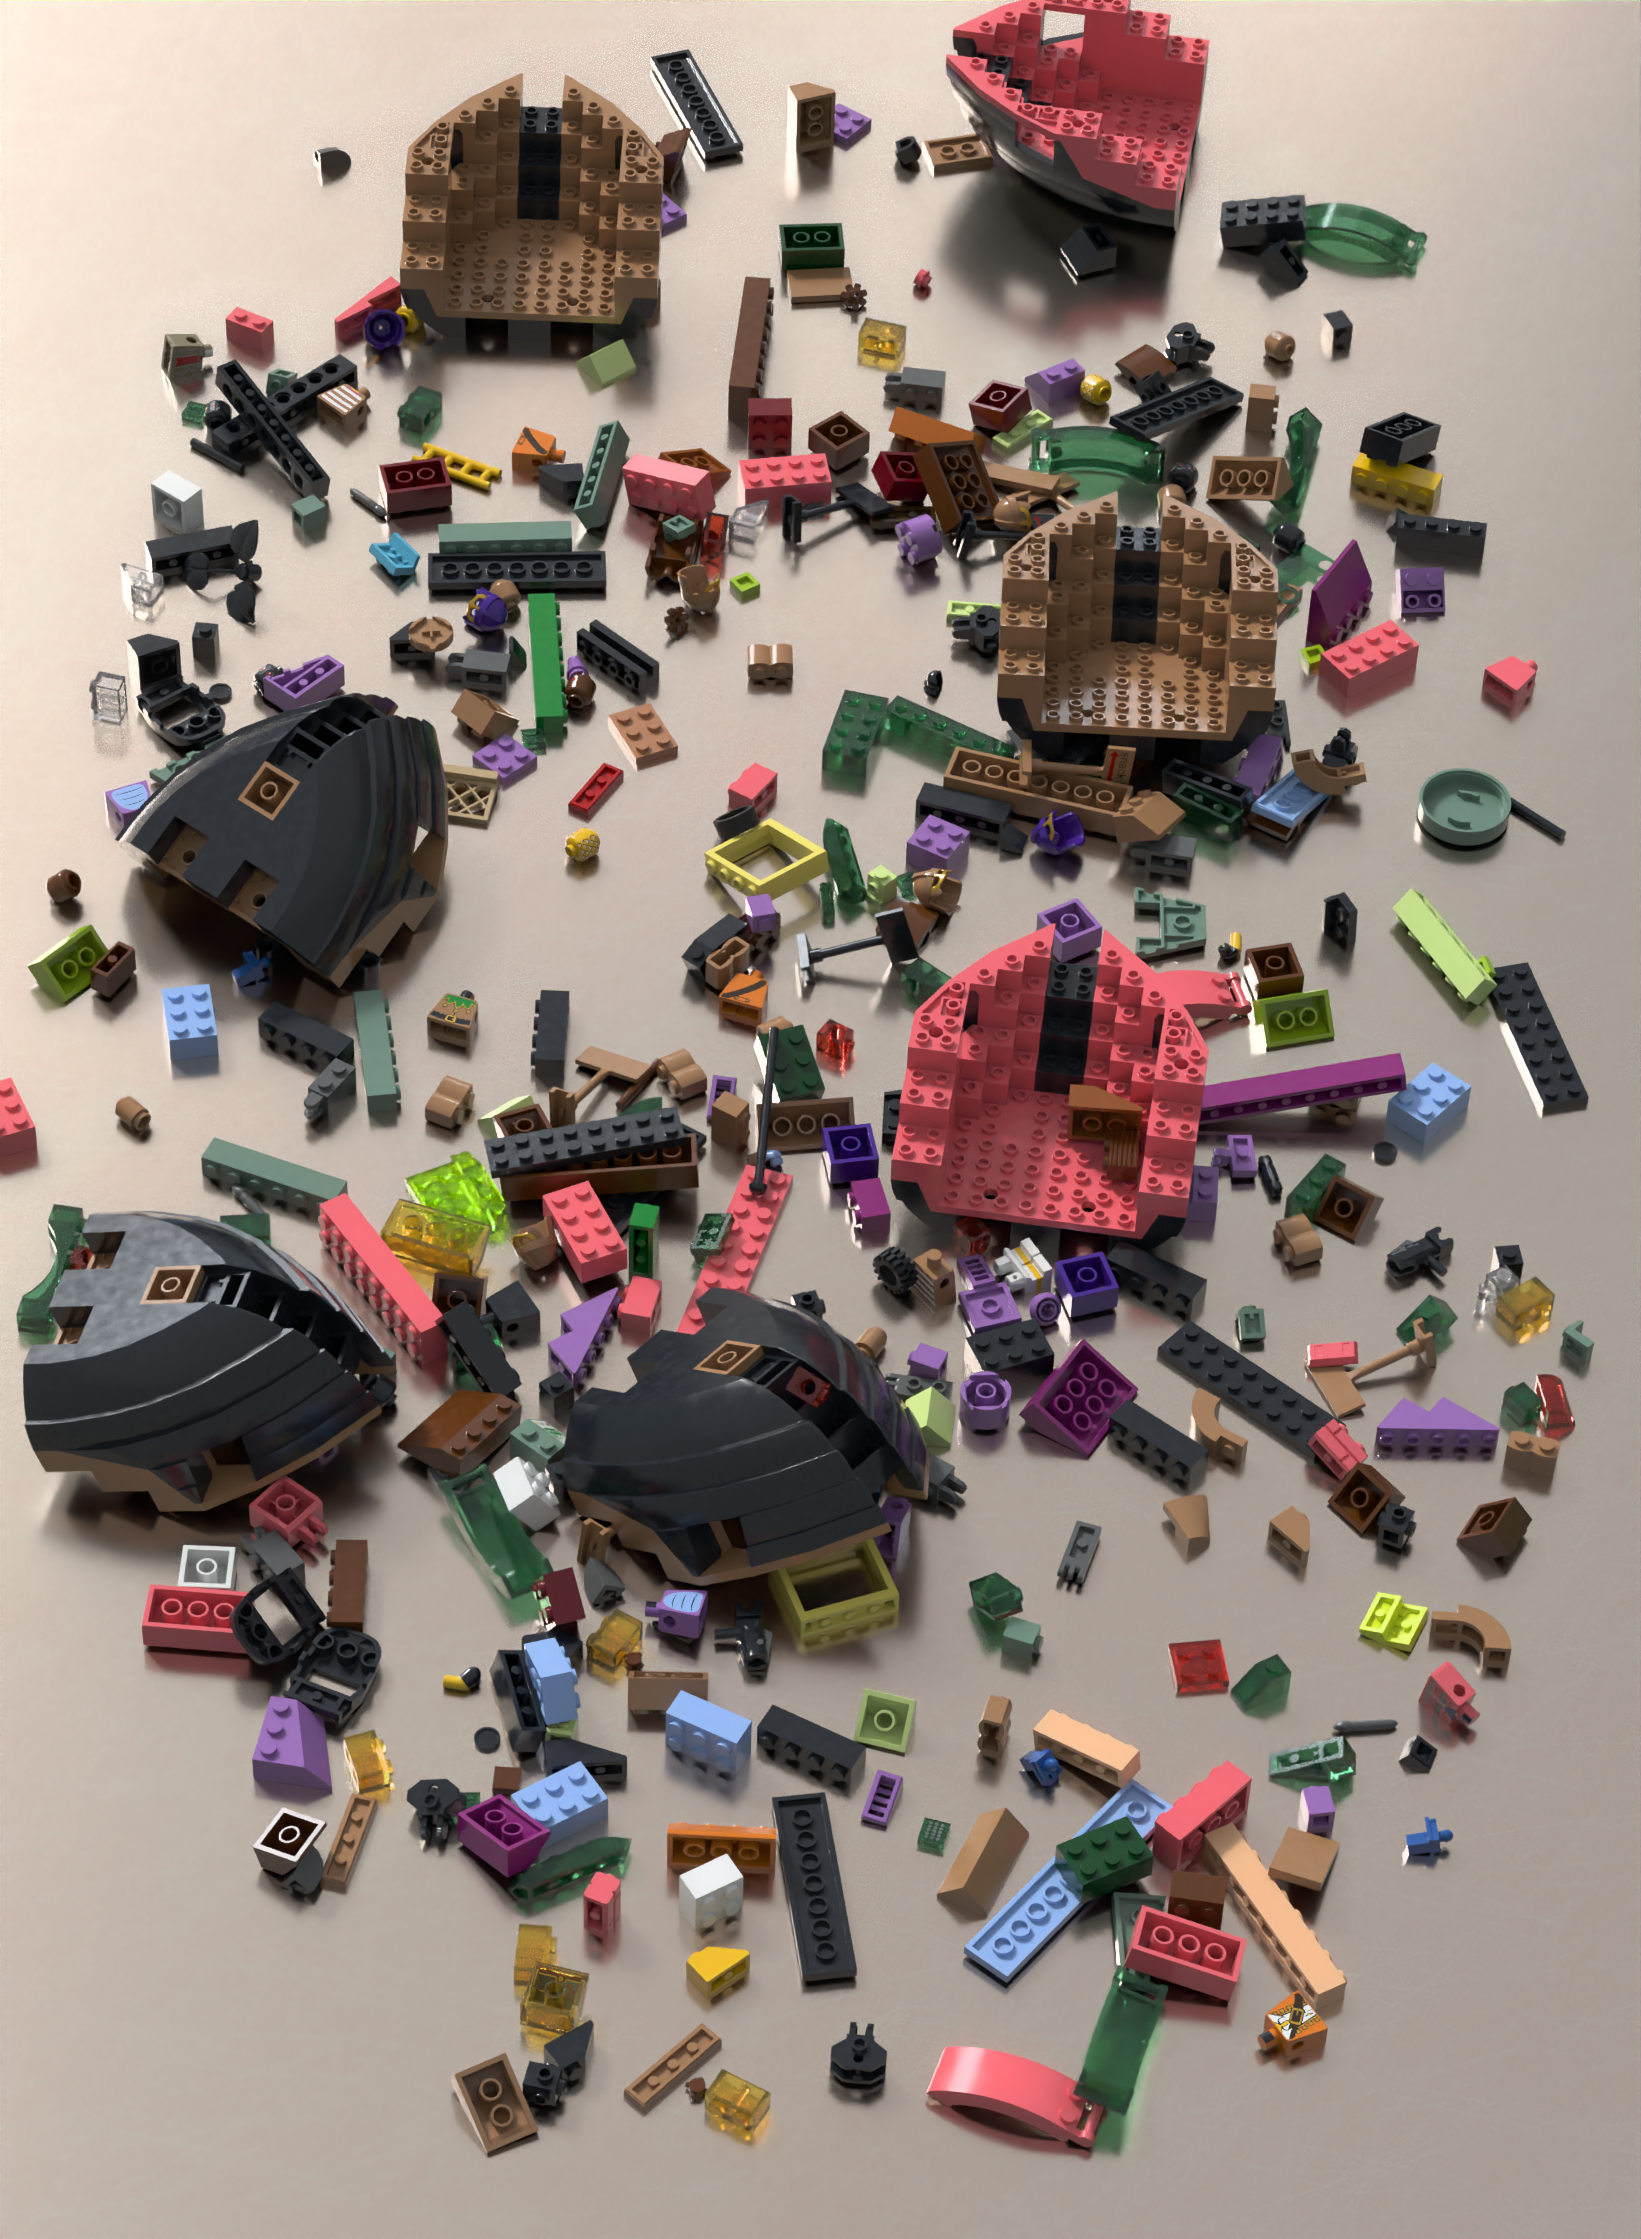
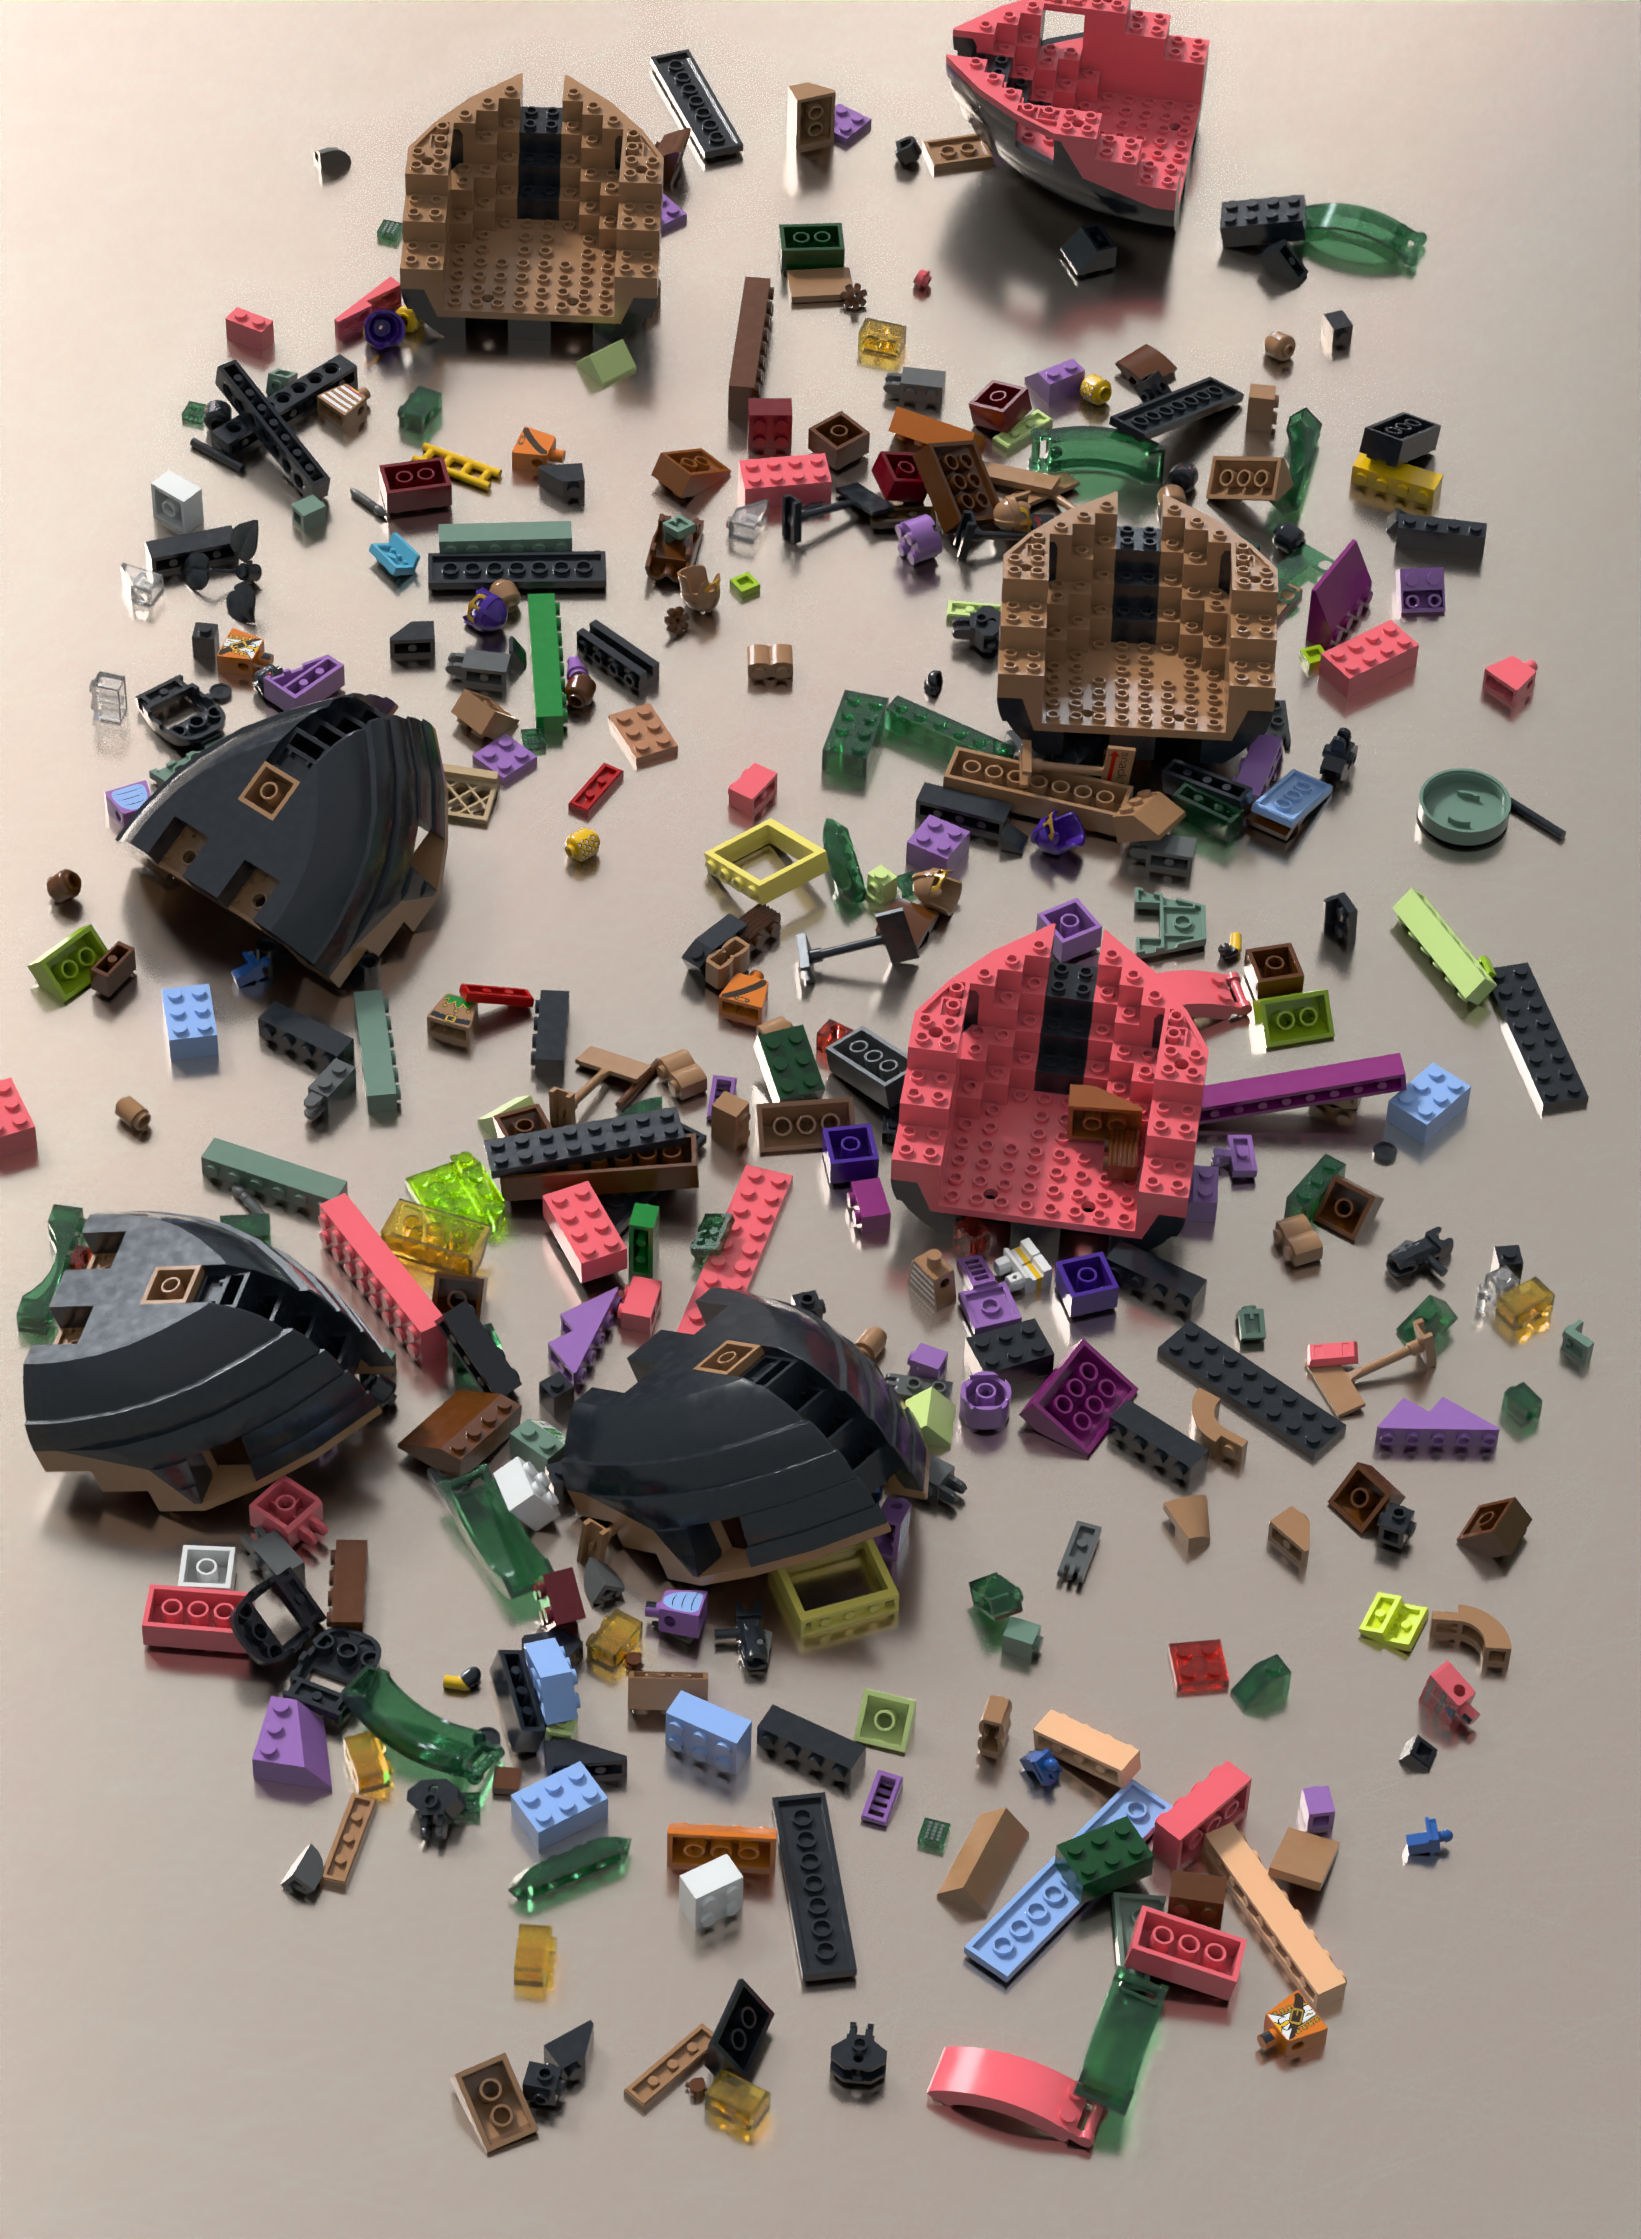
black slope [127,633,182,690] -> none
dark tan torso [161,334,213,380] -> none
reddish brown slope [253,1807,327,1875] -> none
medium nougat tile [409,616,454,652] -> none
medium nougat brick [425,1075,475,1129] -> none
magenta slope [457,1794,551,1878] -> none
black torso [478,1281,540,1338] -> none
medium nougat helmet [508,1215,559,1270] -> none
clear yellow slope [520,1961,589,2035] -> none
sand green brick [574,420,630,529] -> none
coral brick [583,1872,621,1936] -> none
coral brick [622,454,716,521] -> none
yellow slope [686,1946,750,1998] -> none
clear red brick [699,512,729,561] -> none
black tyre [713,805,760,839] -> none
medium lavender brick [746,894,776,933] -> none
light blue arm [746,1150,783,1167] -> none
black bar [749,1026,779,1196] -> none
clear red brick [785,1366,830,1407] -> none
clear green axle [819,882,835,921] -> none
black tyre [872,1246,918,1294] -> none
clear green slope [900,957,951,1002] -> none
medium lavender cone [1029,1292,1061,1326] -> none
black hinge [1164,322,1215,365] -> none
black axle [1258,1155,1283,1197] -> none
clear green slope [1269,1736,1356,1781] -> none
medium nougat arch [1291,749,1367,795] -> none
coral brick [1307,1419,1368,1481] -> none
dark grey piece [1333,1719,1398,1732] -> none
medium nougat brick [1504,1431,1561,1477] -> none
clear red brick [1534,1374,1575,1429] -> none
none -> orange torso [217,628,274,676]
none -> clear green windscreen [341,1665,505,1785]
none -> clear green tile [377,219,403,242]
none -> red tile [459,984,534,1007]
none -> black slope [704,1978,775,2083]
none -> dark grey brick [825,1026,908,1109]

